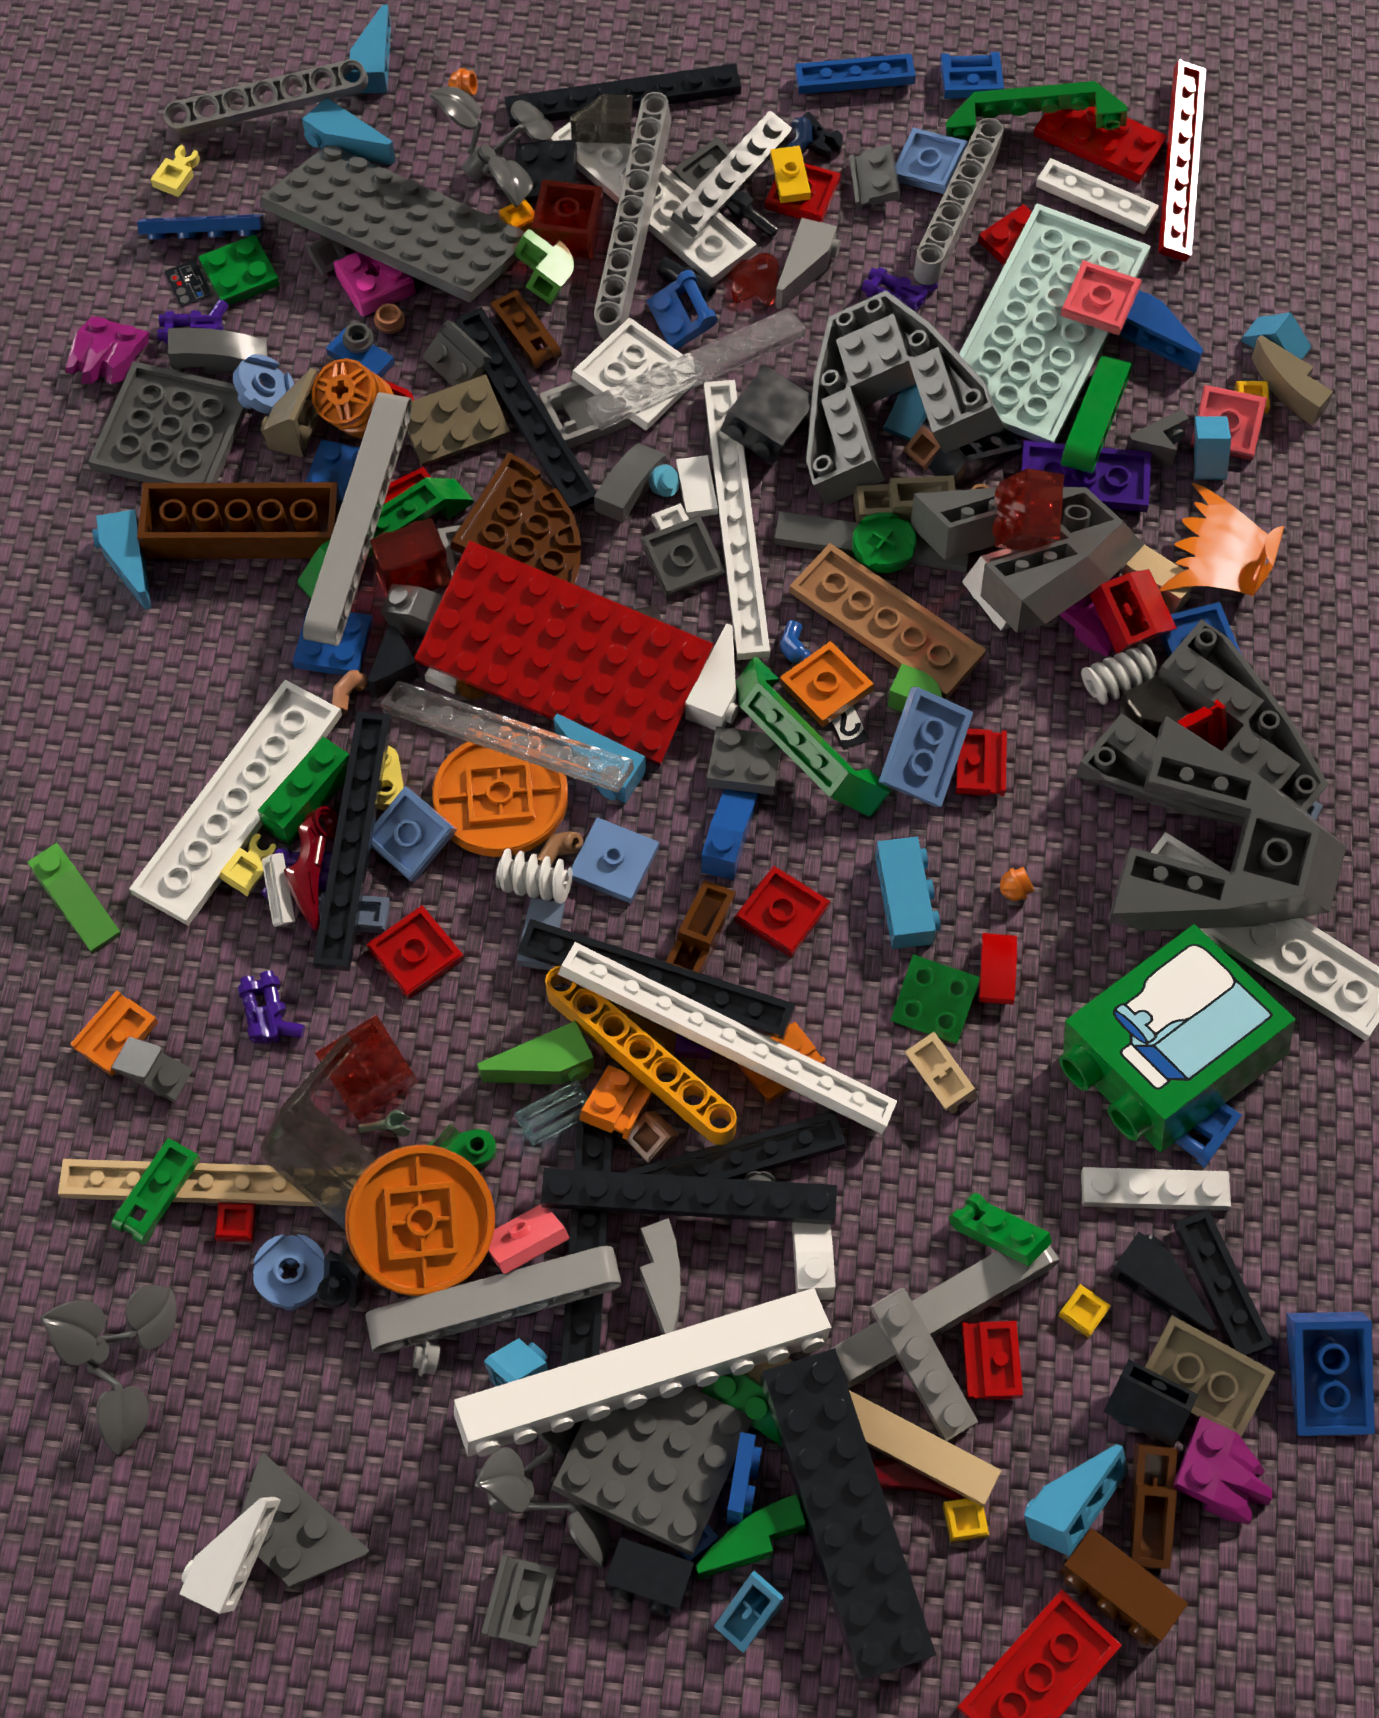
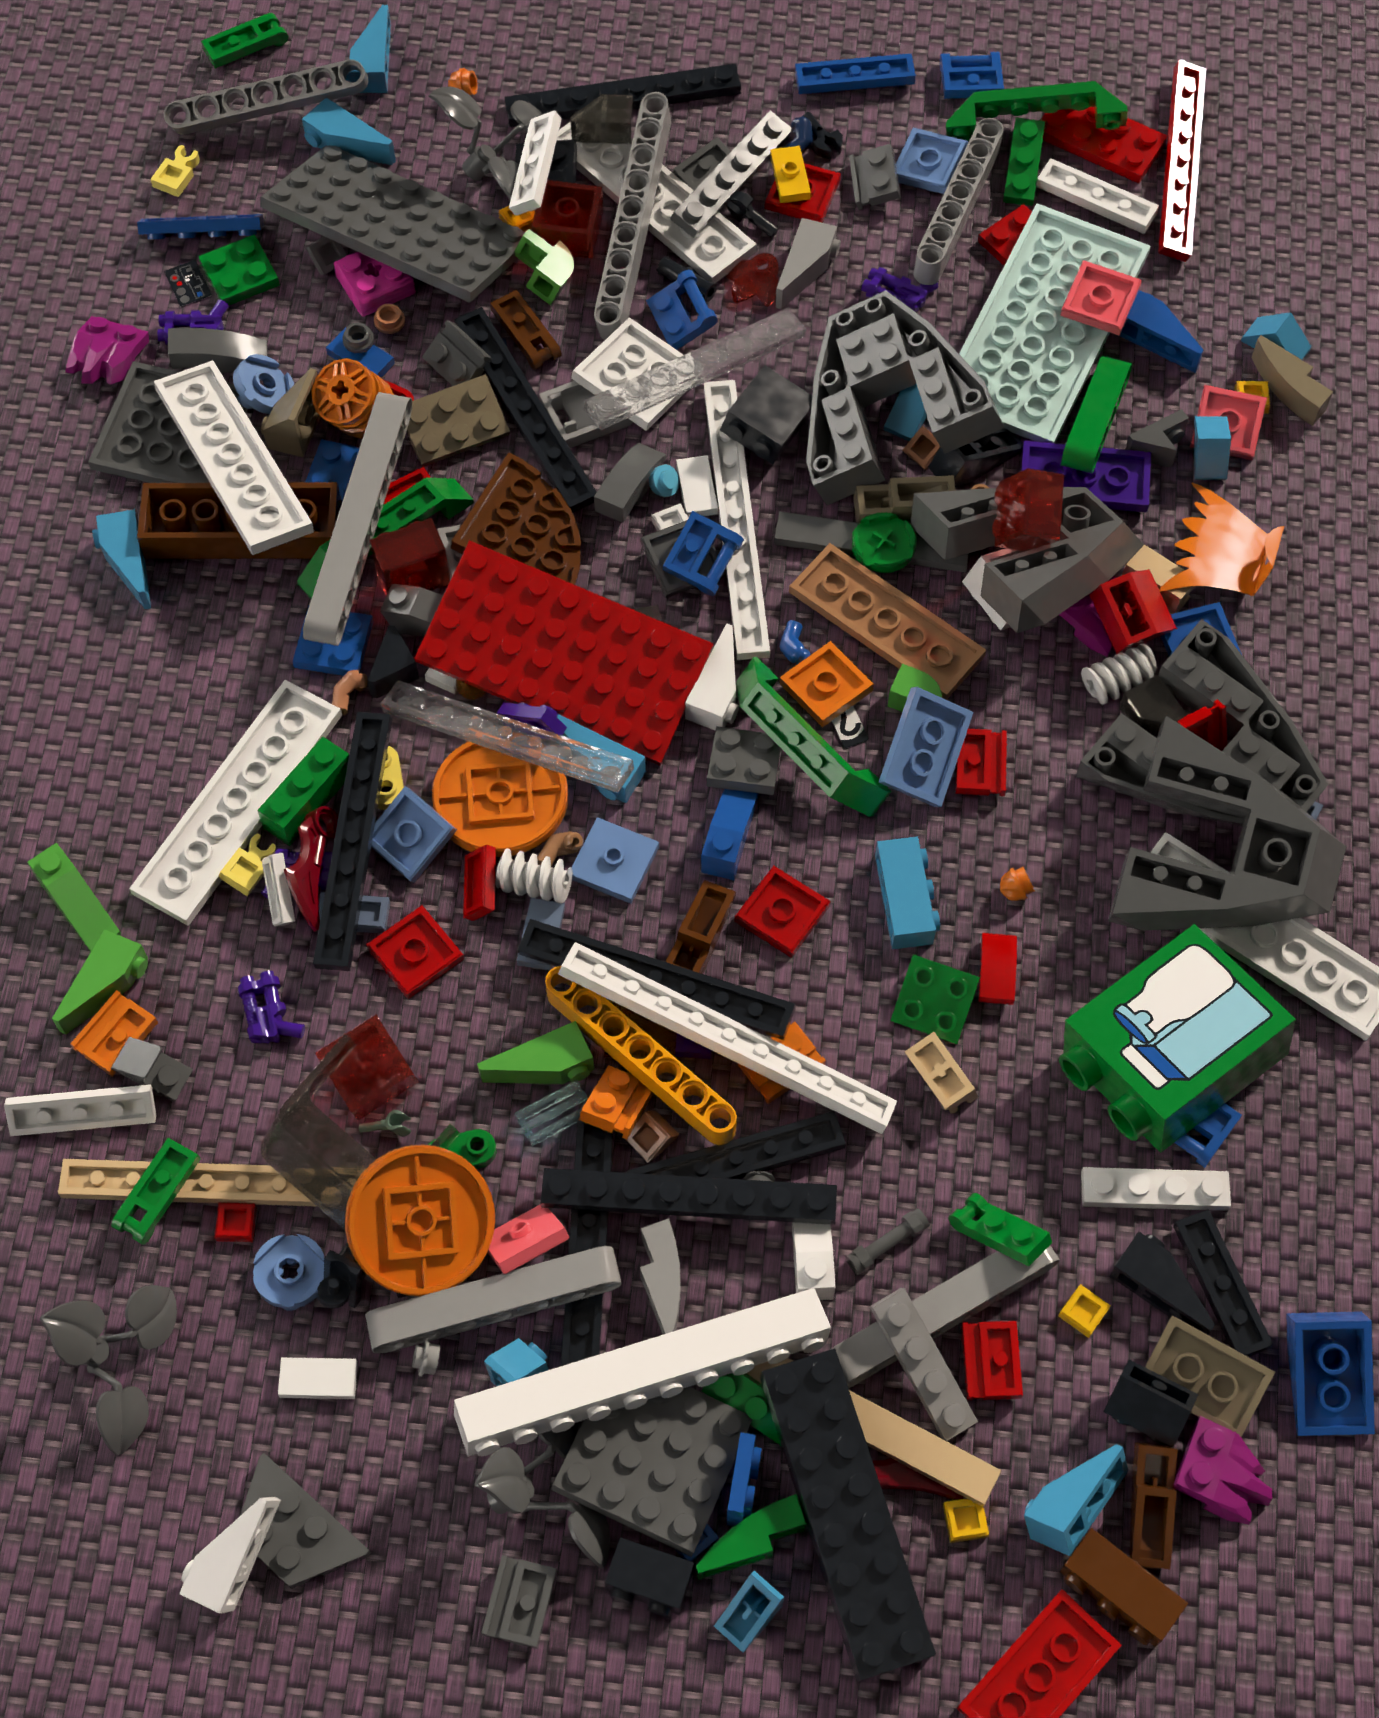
none -> white plate [4,1084,157,1136]
none -> bright green slope [52,929,148,1034]
none -> white plate [154,361,314,555]
none -> green plate [201,13,289,68]
none -> white tile [278,1357,358,1399]
none -> red tile [463,844,496,921]
none -> dark purple plate [497,702,567,739]
none -> white plate [509,110,562,216]
none -> blue plate [662,511,744,596]
none -> dark grey bar [846,1208,930,1275]
none -> green plate [1003,117,1045,206]

